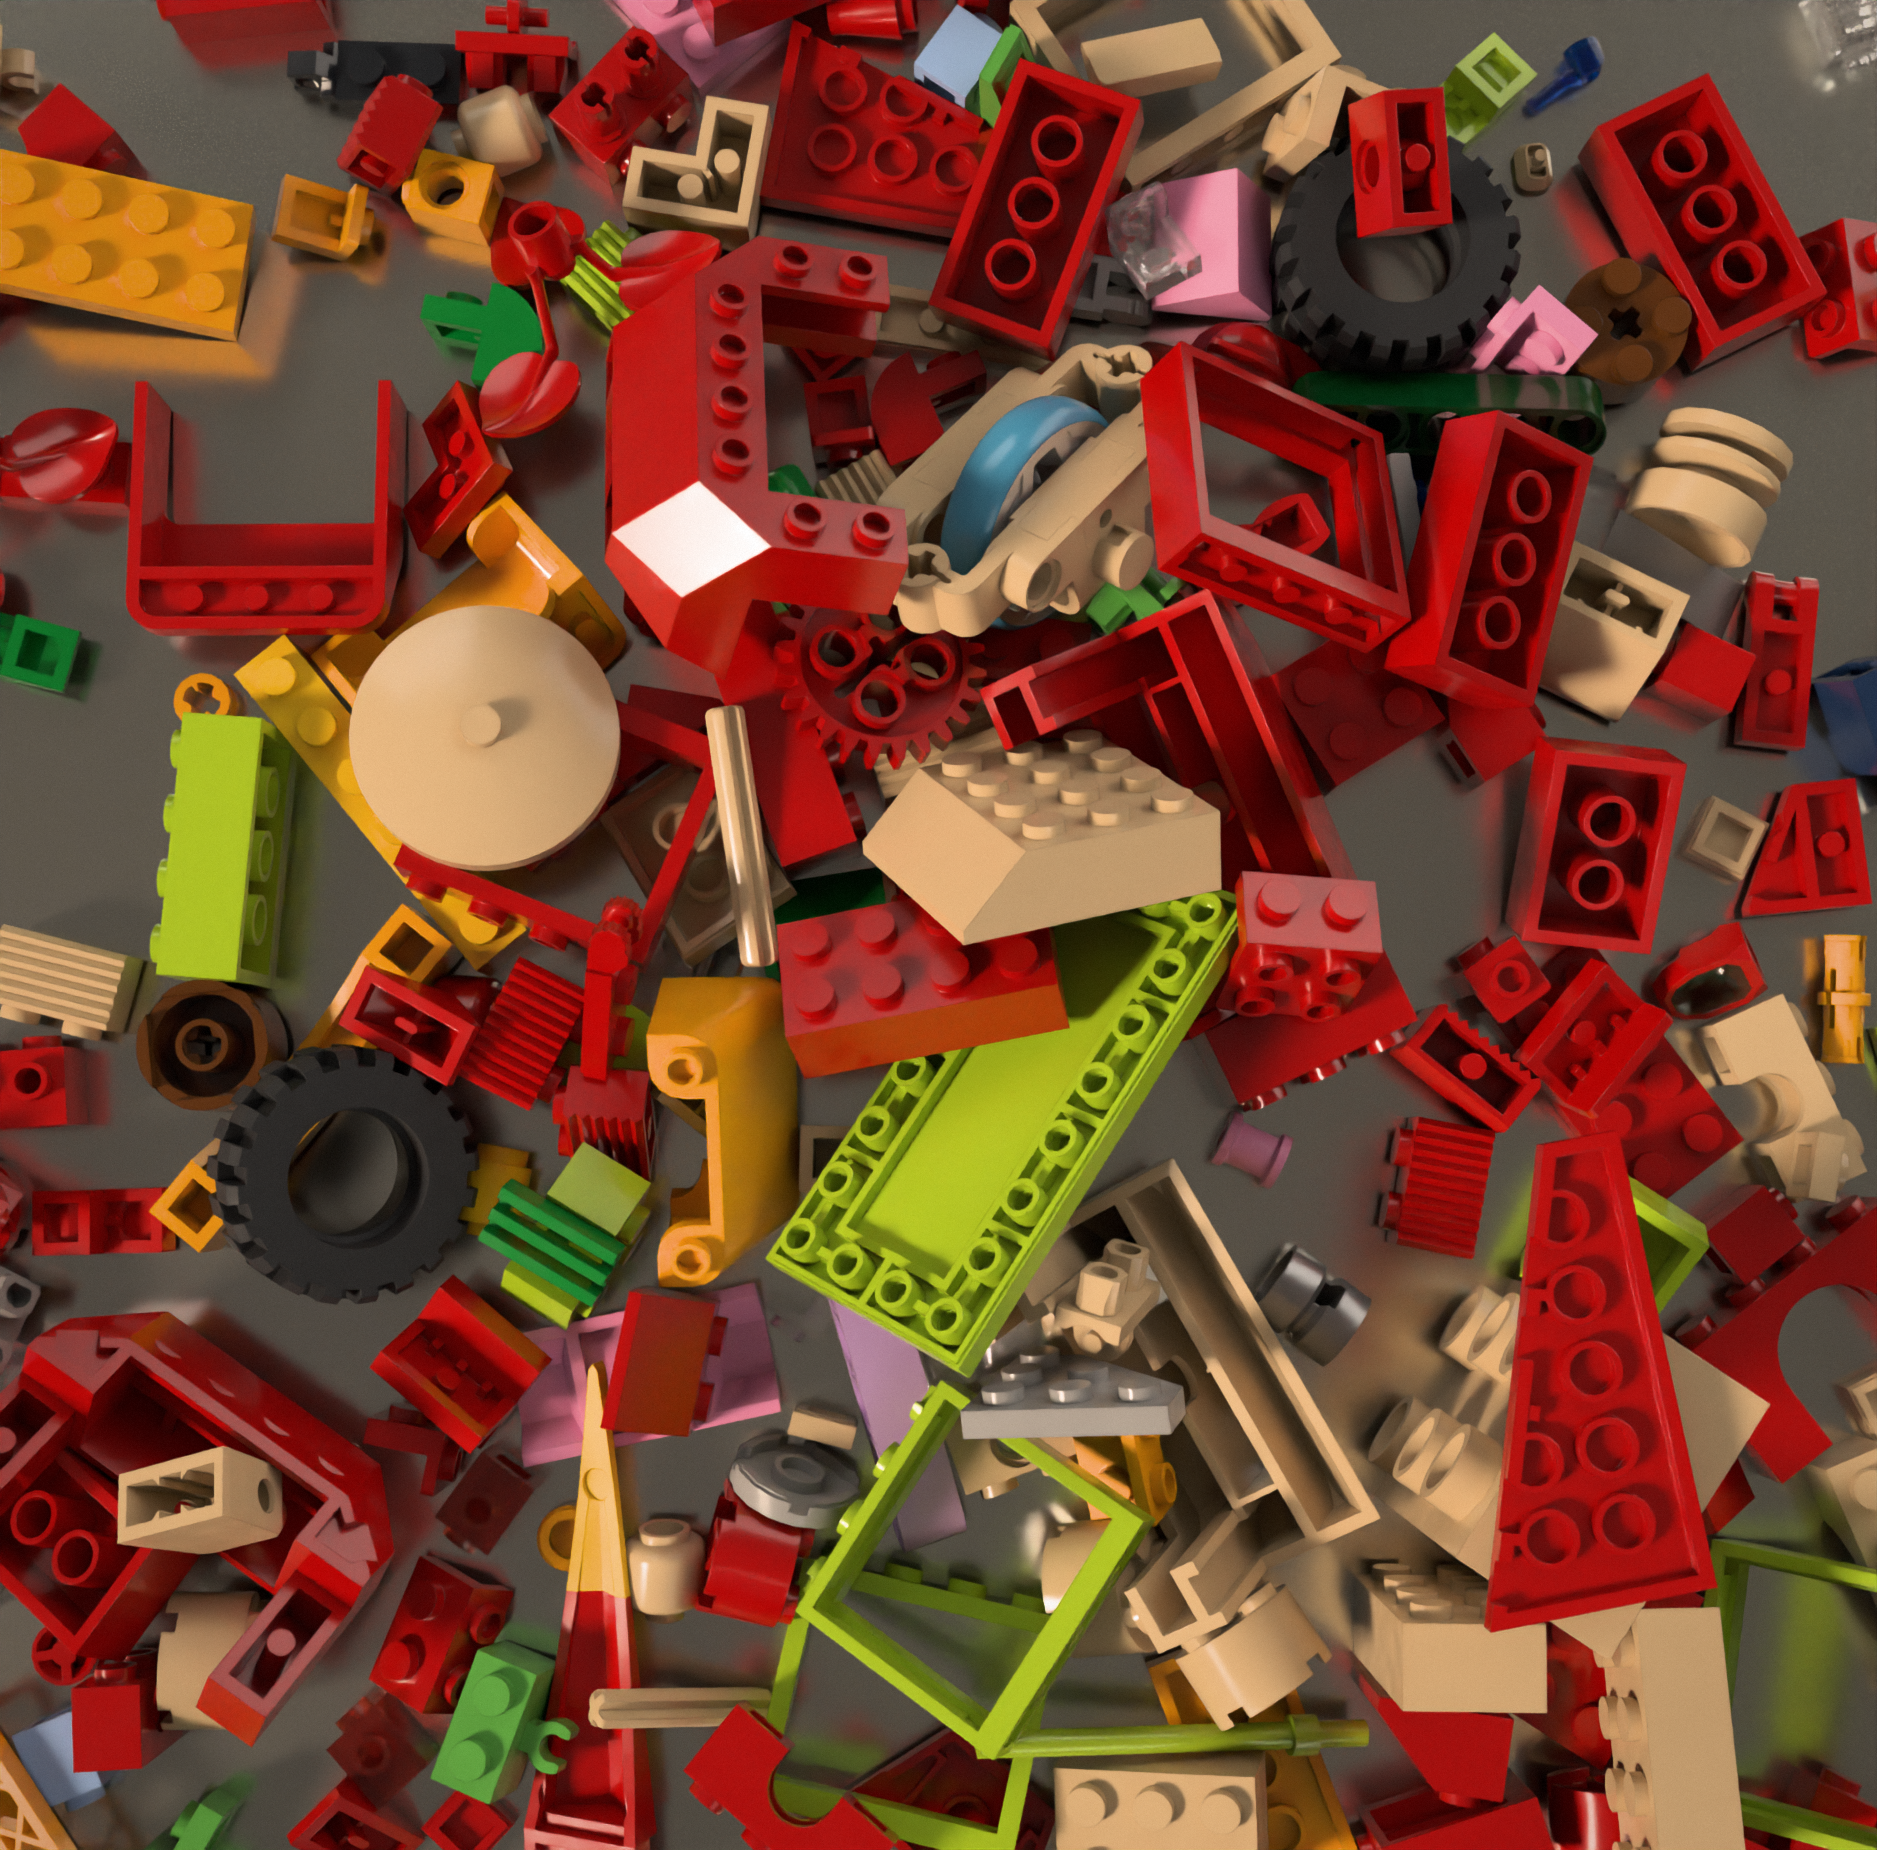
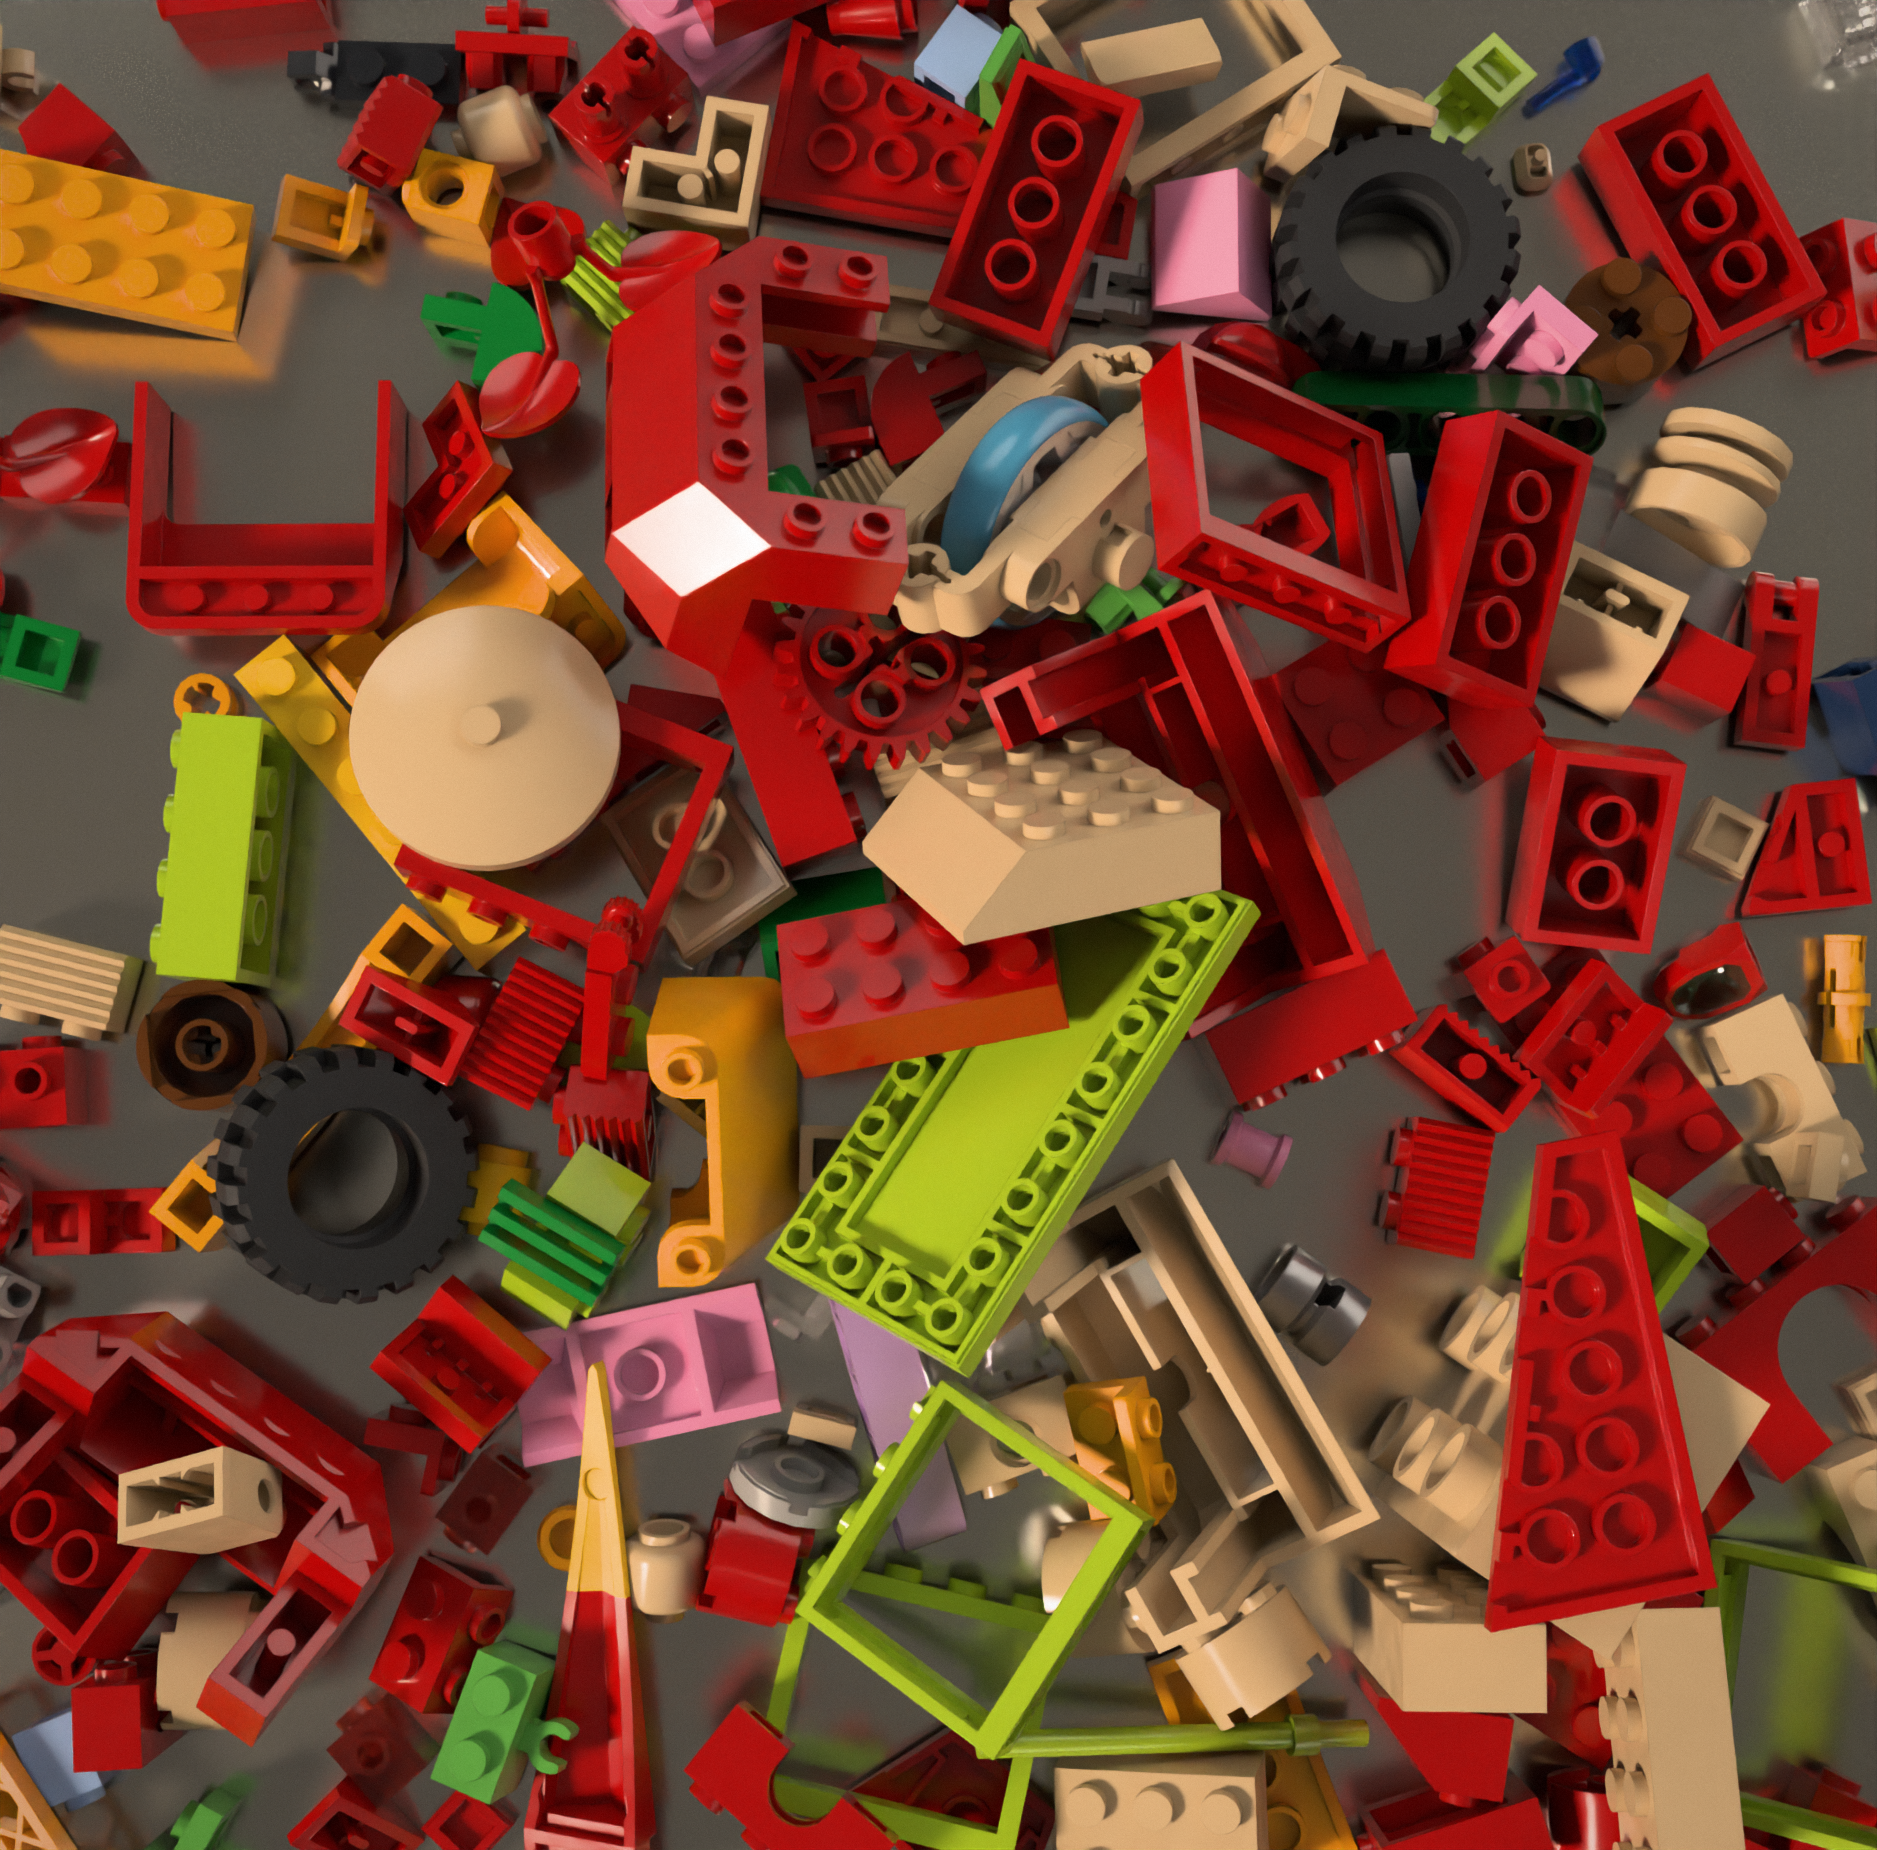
tan axle [588,1687,772,1729] -> none
red slope [600,1285,729,1437] -> none
tan axle [705,705,779,968] -> none
light grey plate [960,1346,1186,1439] -> none
tan hips [1053,1239,1162,1362] -> none
clear bracket [1105,181,1203,300] -> none
red bracket [1215,871,1383,1022] -> none
red brick [1348,87,1453,238] -> none

